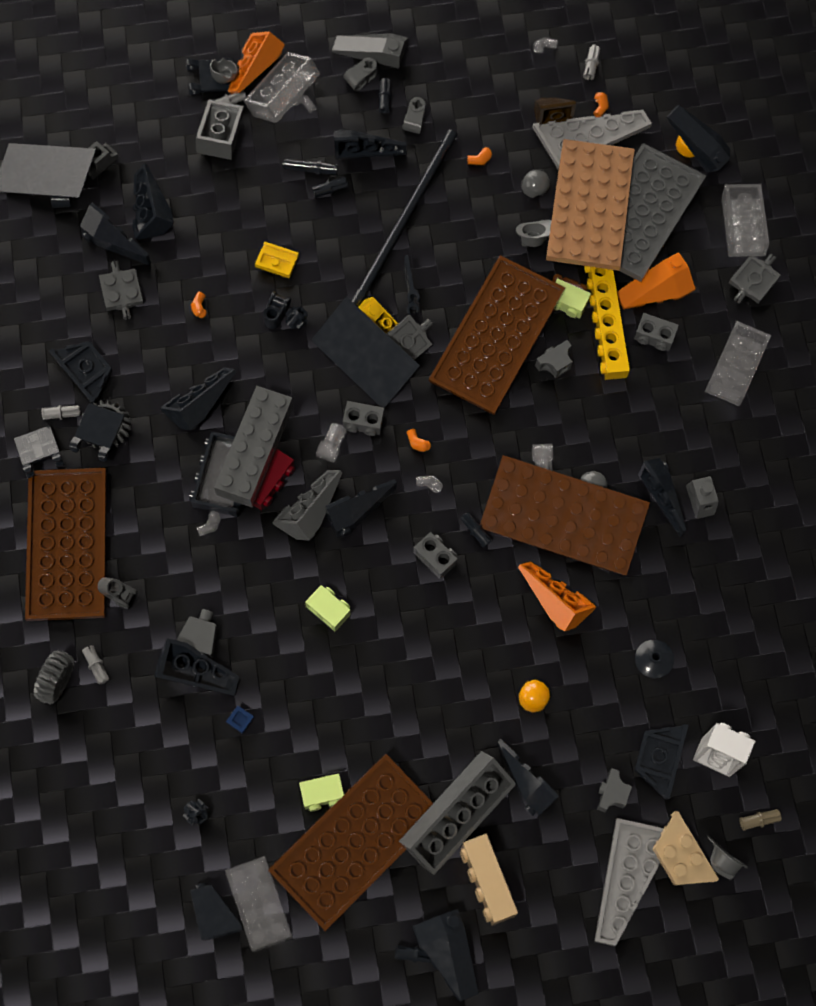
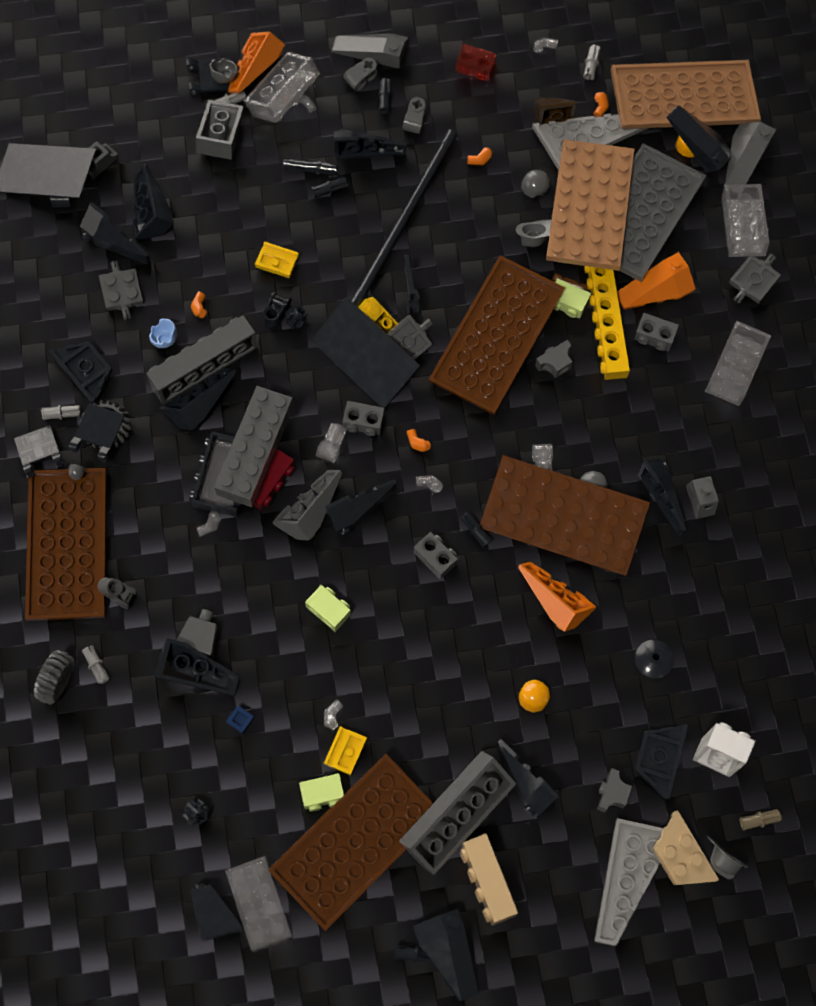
none -> dark grey hinge [68,464,85,480]
none -> dark grey brick [146,315,258,404]
none -> light blue hair [149,319,178,348]
none -> clear arm [324,700,343,730]
none -> yellow plate [324,726,367,776]
none -> clear red brick [456,44,497,81]
none -> medium nougat plate [611,60,761,129]
none -> dark grey wedge [724,122,776,195]

